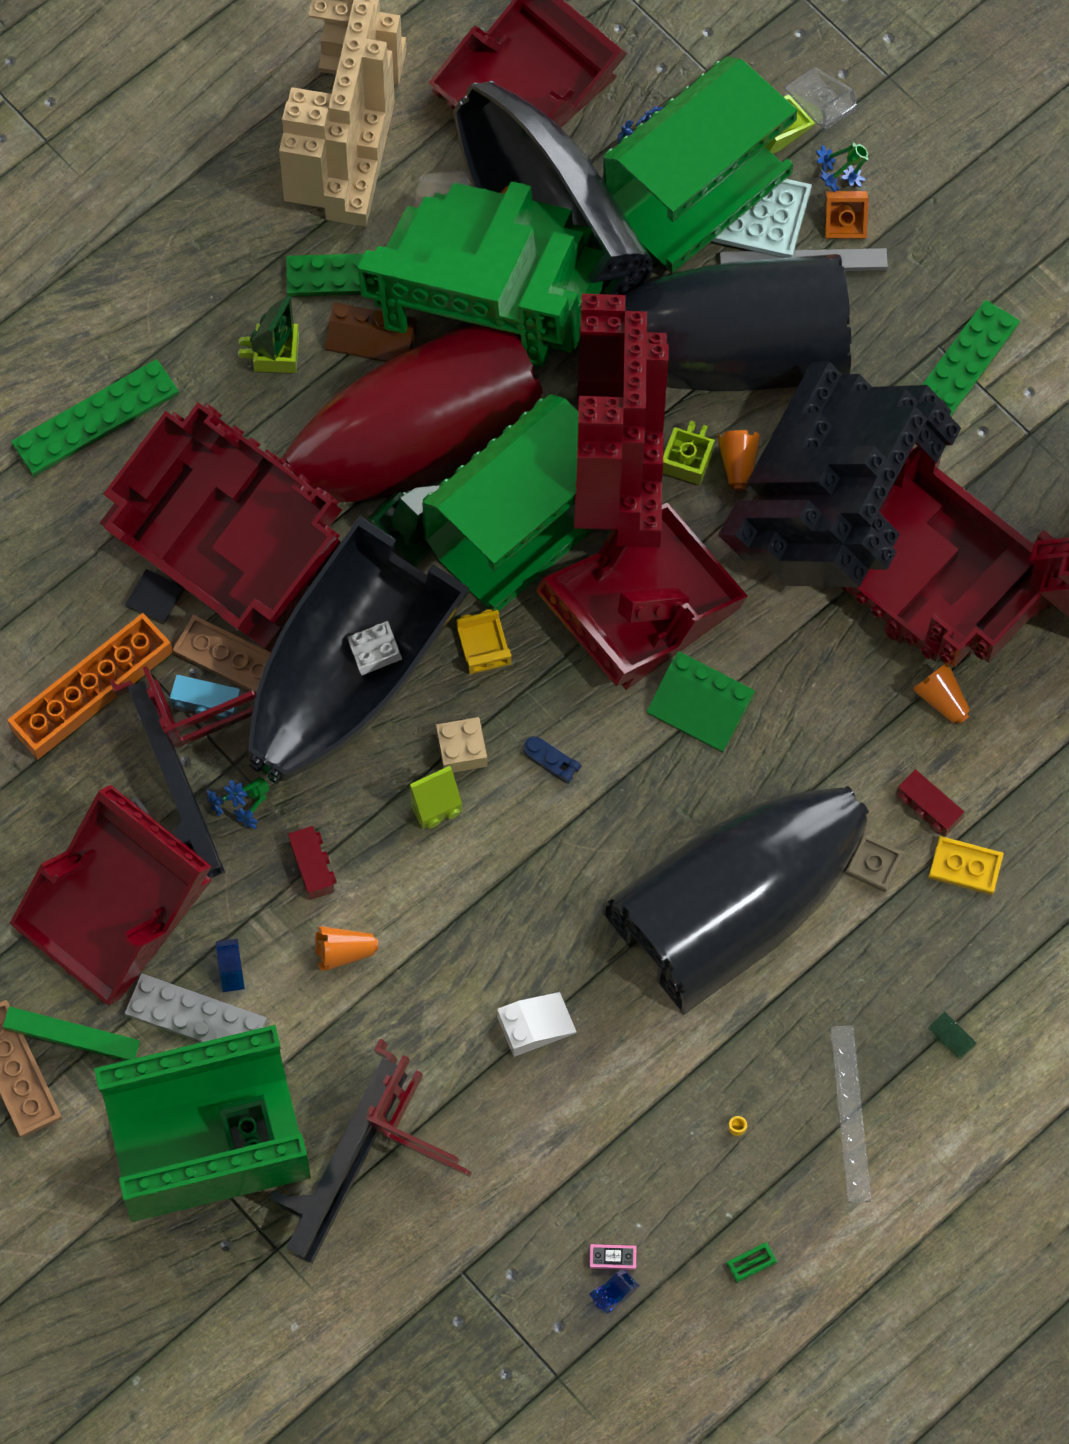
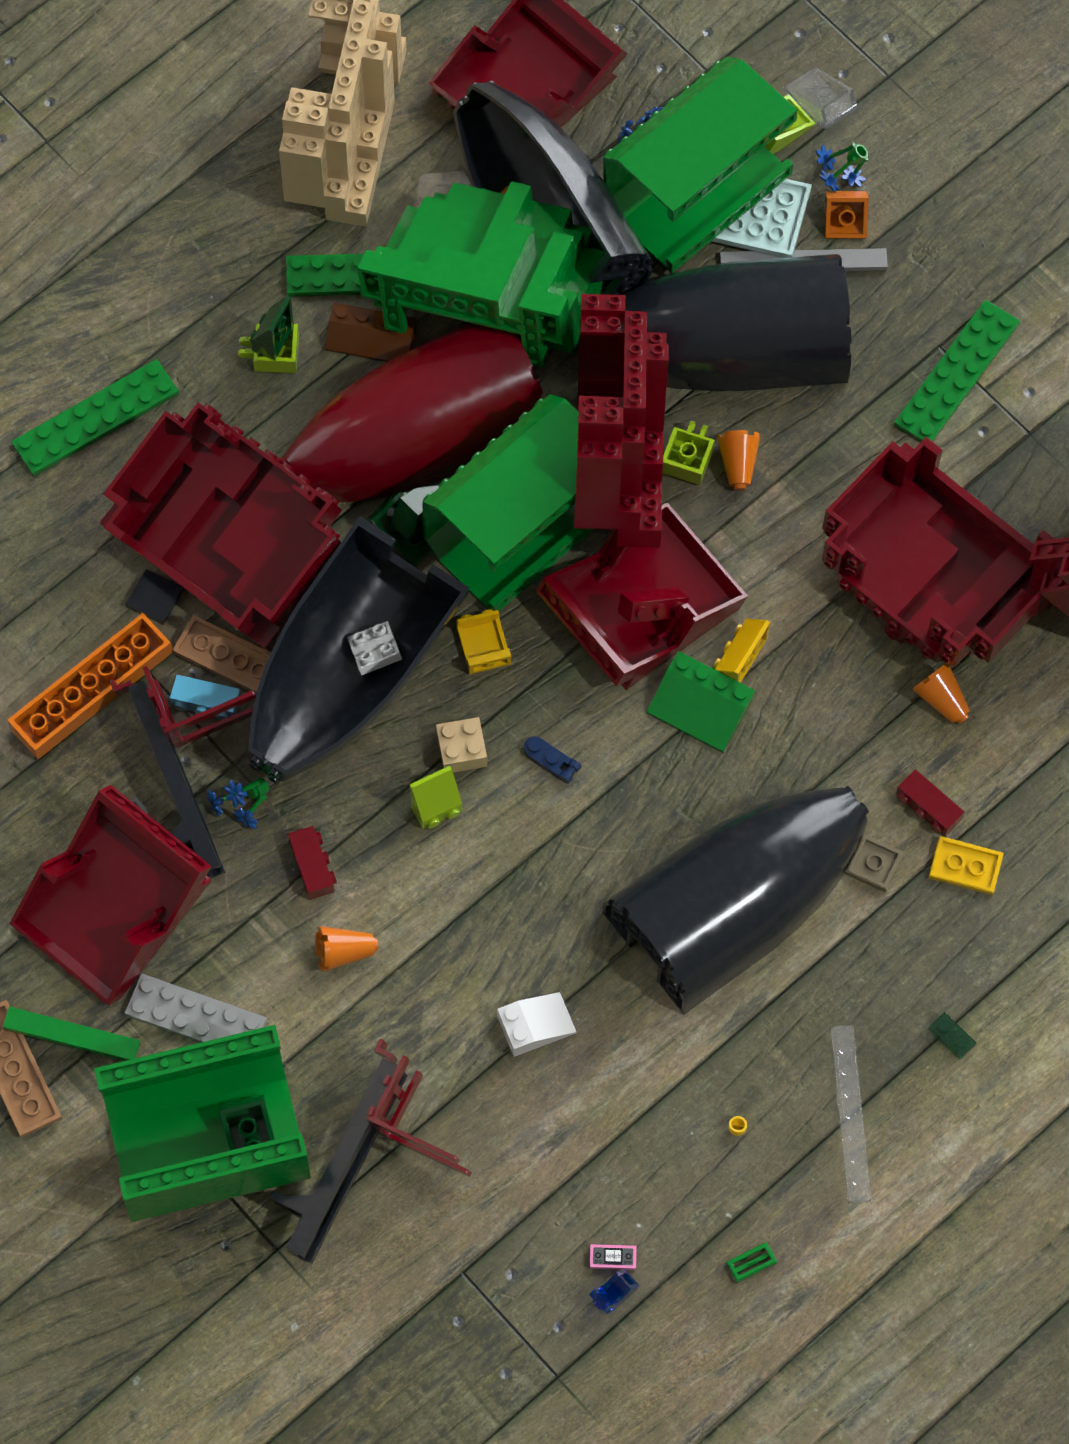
clear blue brick [216,938,245,992] -> none
black panel [718,361,961,587] -> none
none -> yellow slope [713,618,770,683]

